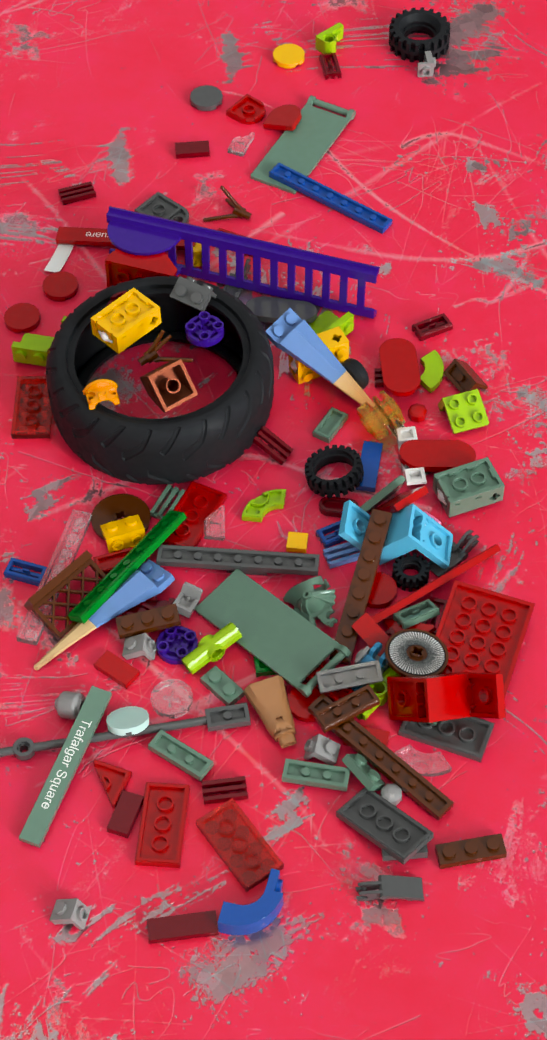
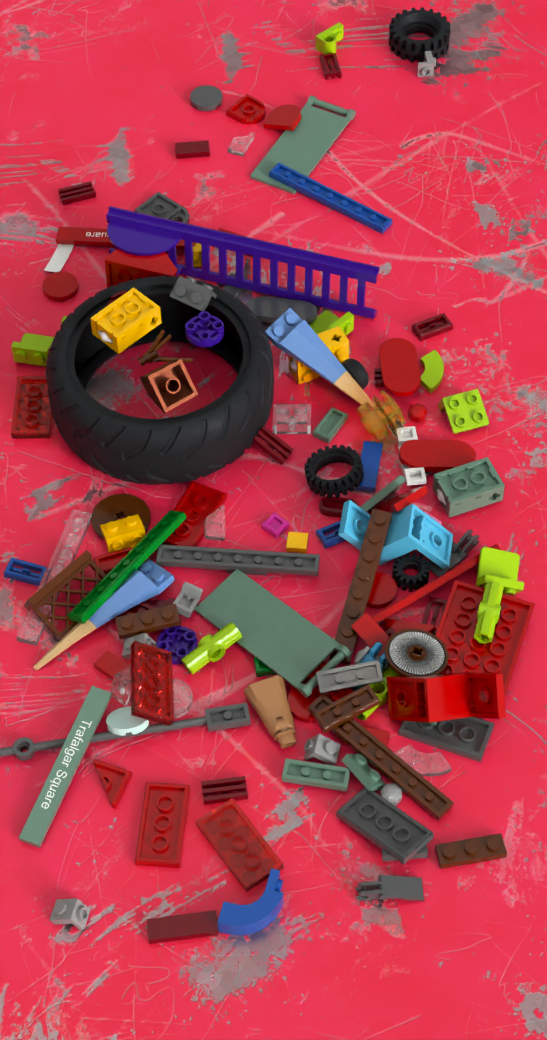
red tile [4,303,40,333] -> none
light grey head [55,691,85,720] -> none
light orange piece [82,379,120,410] -> none
dark red tile [107,790,144,838] -> none
sand green plate [148,730,214,782] -> none
sand green tile [150,484,186,520] -> none
sand green plate [200,665,245,706] -> none
reddish brown plant [203,186,252,222] -> none
lime tile [242,489,286,522] -> none
yellow tile [273,44,305,69] -> none
sand green helmet [283,576,338,627] -> none
medium blue tile [323,542,360,569] -> none
sand green tile [393,599,440,629] -> none
reddish brown panel [443,359,488,393] -> none
none -> clear bracket [110,660,155,706]
none -> clear red plate [131,641,174,726]
none -> dark pink tile [261,513,289,539]
none -> clear brick [273,404,311,434]
none -> lime piece [474,581,504,644]
none -> lime bracket [476,547,524,596]

